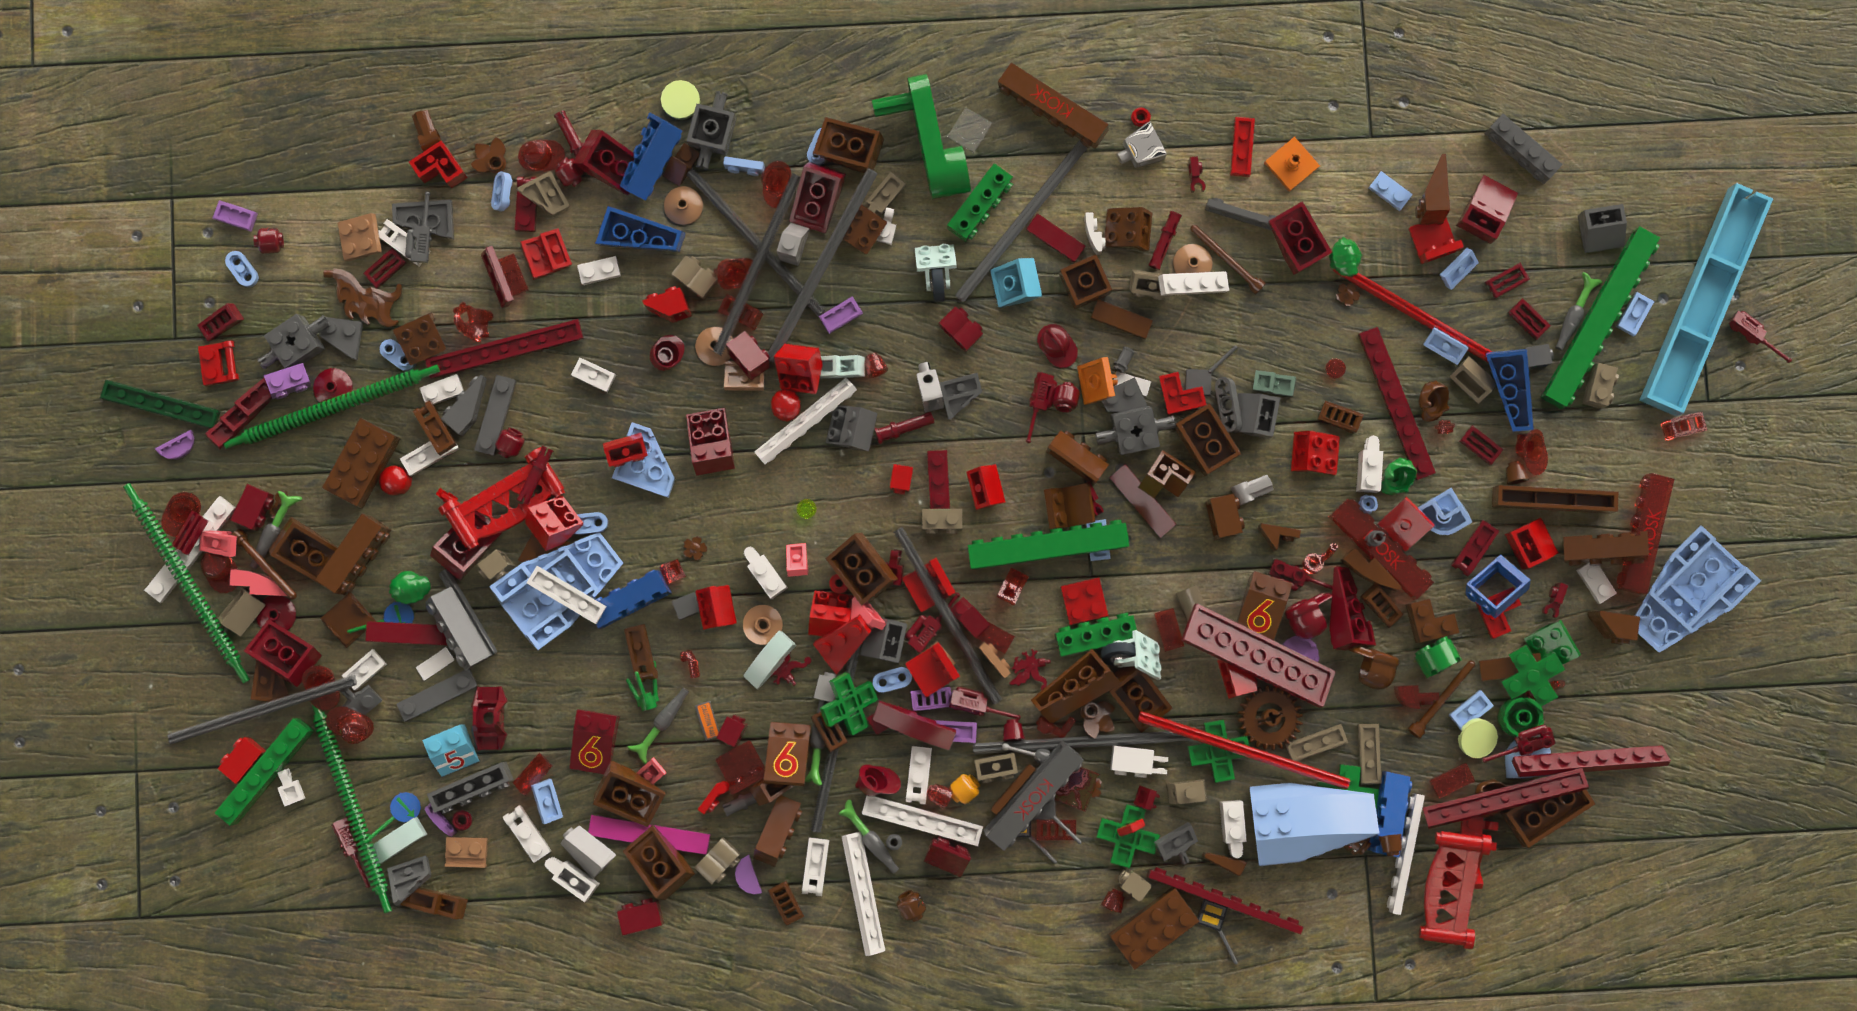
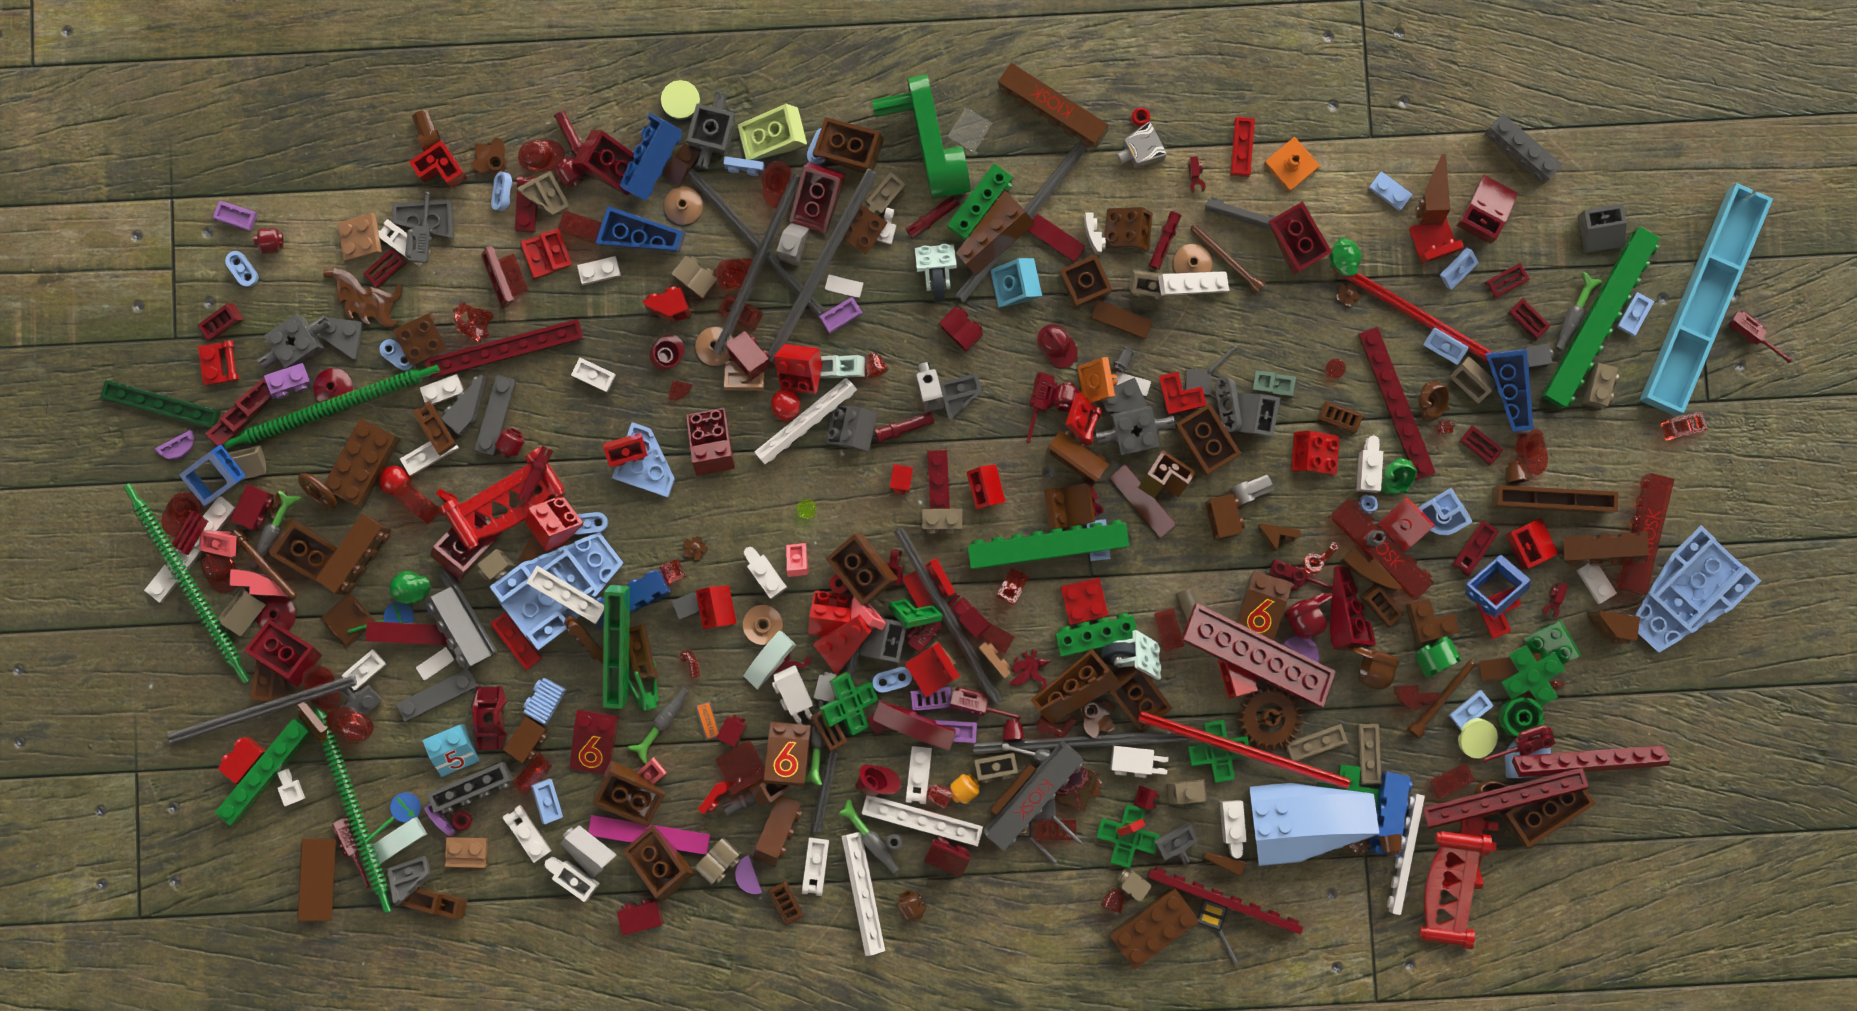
none -> blue window [179,444,246,506]
none -> dark tan brick [226,445,266,483]
none -> reddish brown brick [297,838,336,921]
none -> reddish brown plate [298,473,337,510]
none -> reddish brown tile [298,702,327,744]
none -> clear red brick [393,479,439,524]
none -> red tile [490,611,543,671]
none -> reddish brown brick [503,716,549,763]
none -> light blue brick [523,678,567,725]
none -> clear red brick [558,210,602,245]
none -> reddish brown plate [564,616,604,664]
none -> green brick [603,585,630,709]
none -> clear red tile [668,380,692,400]
none -> yellowish green slope [738,104,807,161]
none -> white hinge [772,665,813,724]
none -> white sticker [825,275,863,297]
none -> green tile [888,599,942,628]
none -> dark red pin [906,195,960,239]
none -> reddish brown wedge [956,190,1035,276]
none -> red plate [1065,392,1102,445]

